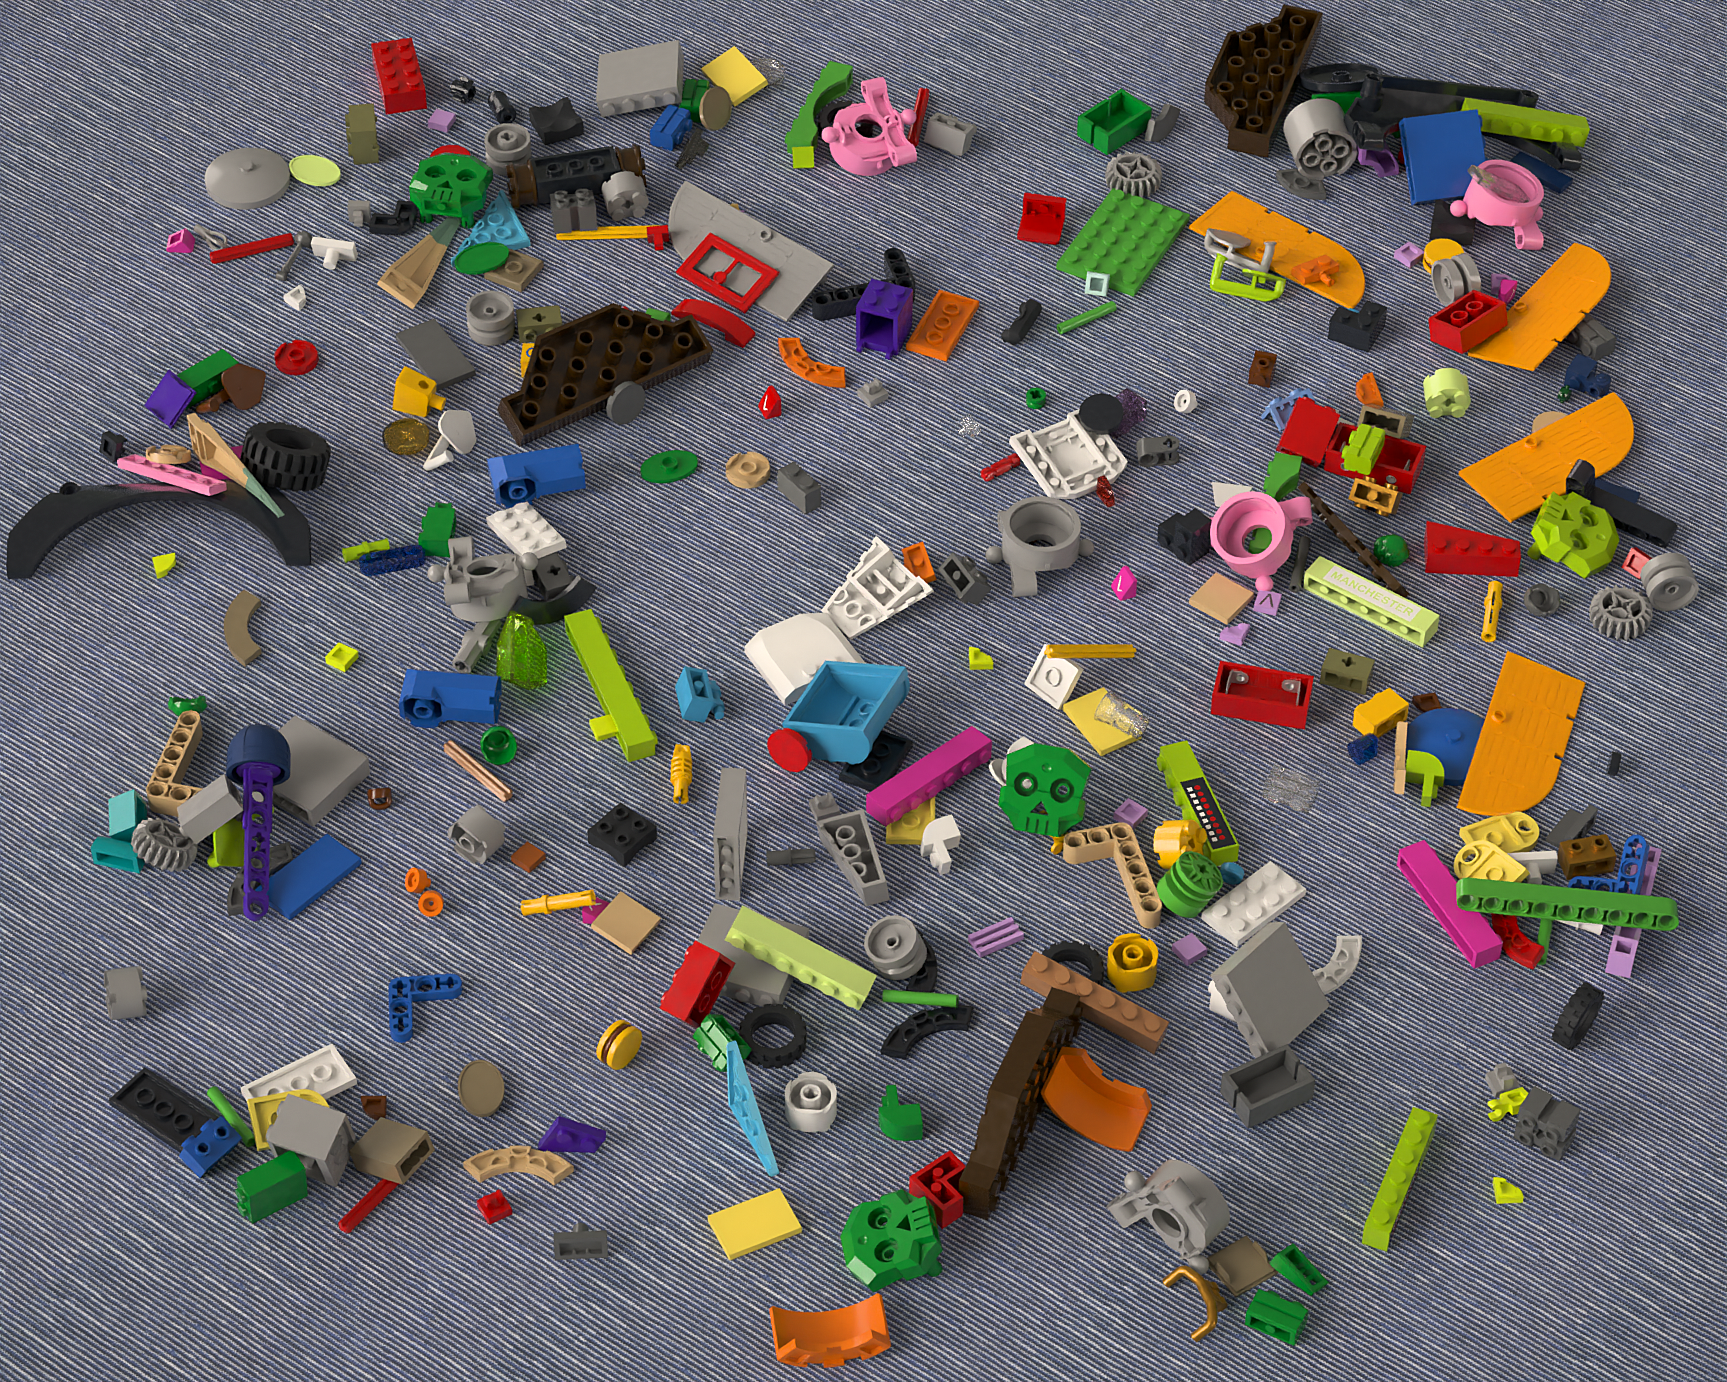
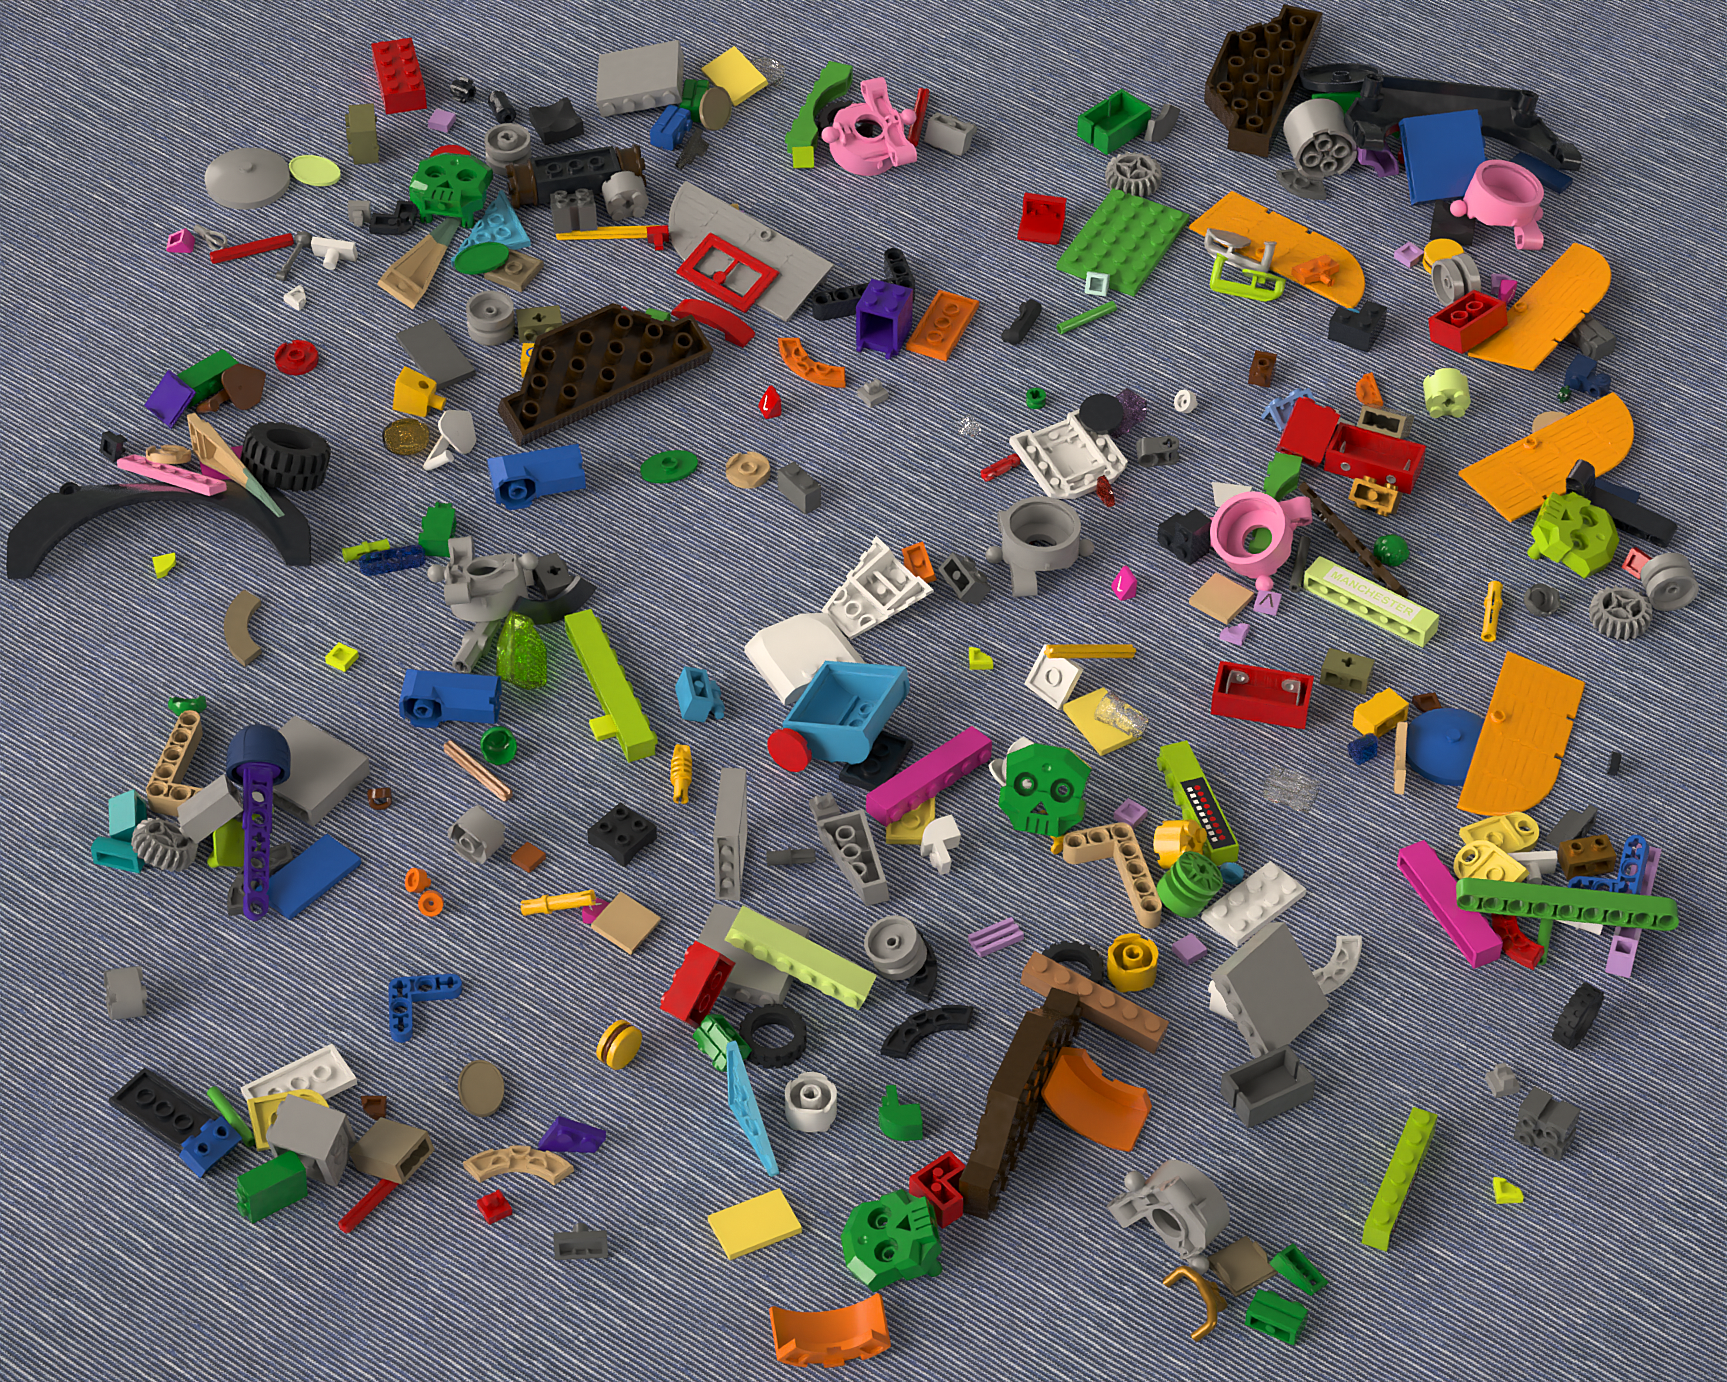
white plate [486,502,567,559] -> none
dark grey tile [606,381,646,425] -> none
bright green piece [882,989,959,1007] -> none
lime brick [1341,423,1386,475] -> none
lime brick [1405,750,1444,807] -> none
red wedge [1424,521,1521,577] -> none
lime brick [1461,98,1590,147] -> none
clear tile [1468,165,1530,203] -> none
neon yellow plate [1487,1087,1529,1122] -> none

